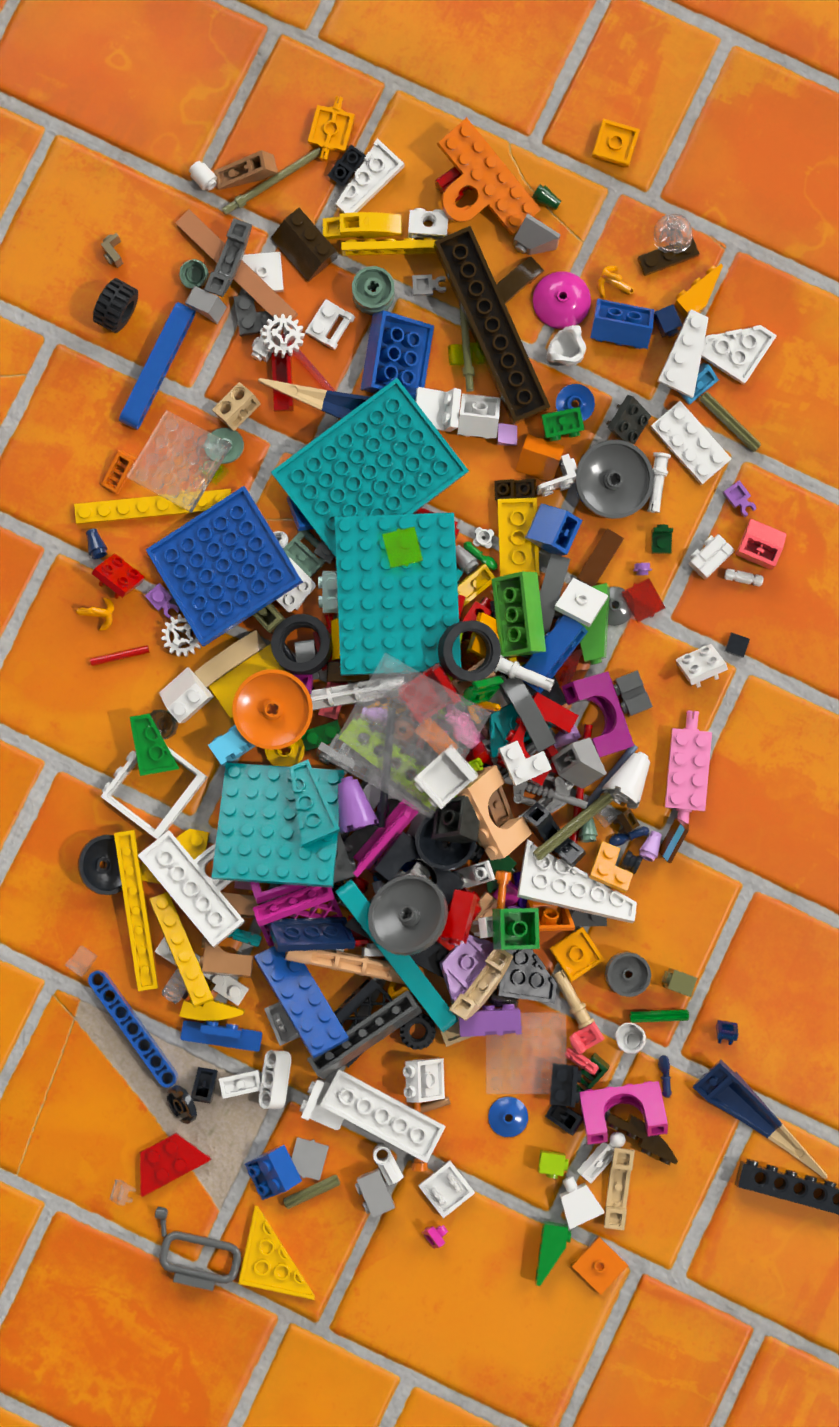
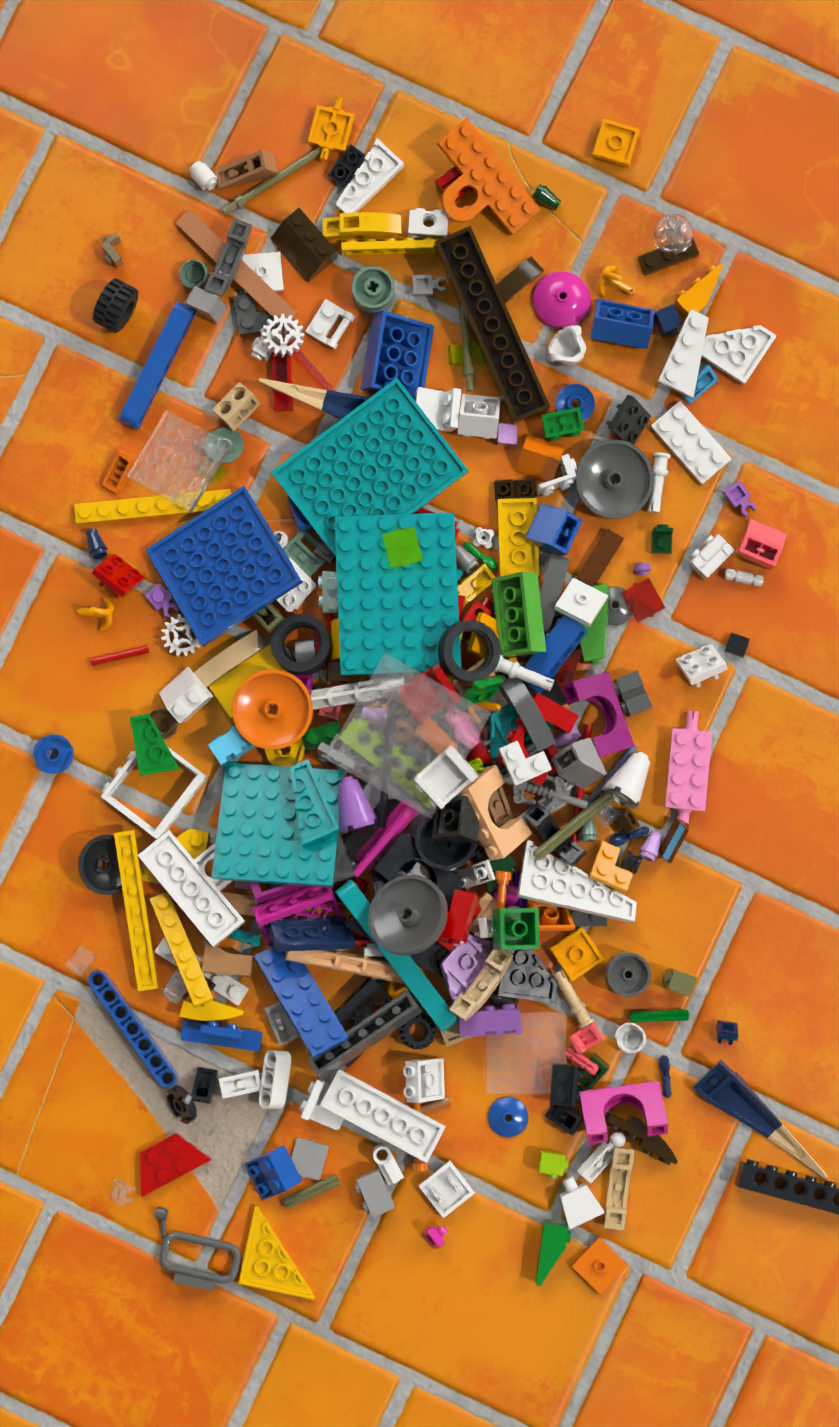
light grey slope [513,214,561,255] -> none
olive axle [700,392,761,452] -> none
none -> blue plate [33,734,74,774]

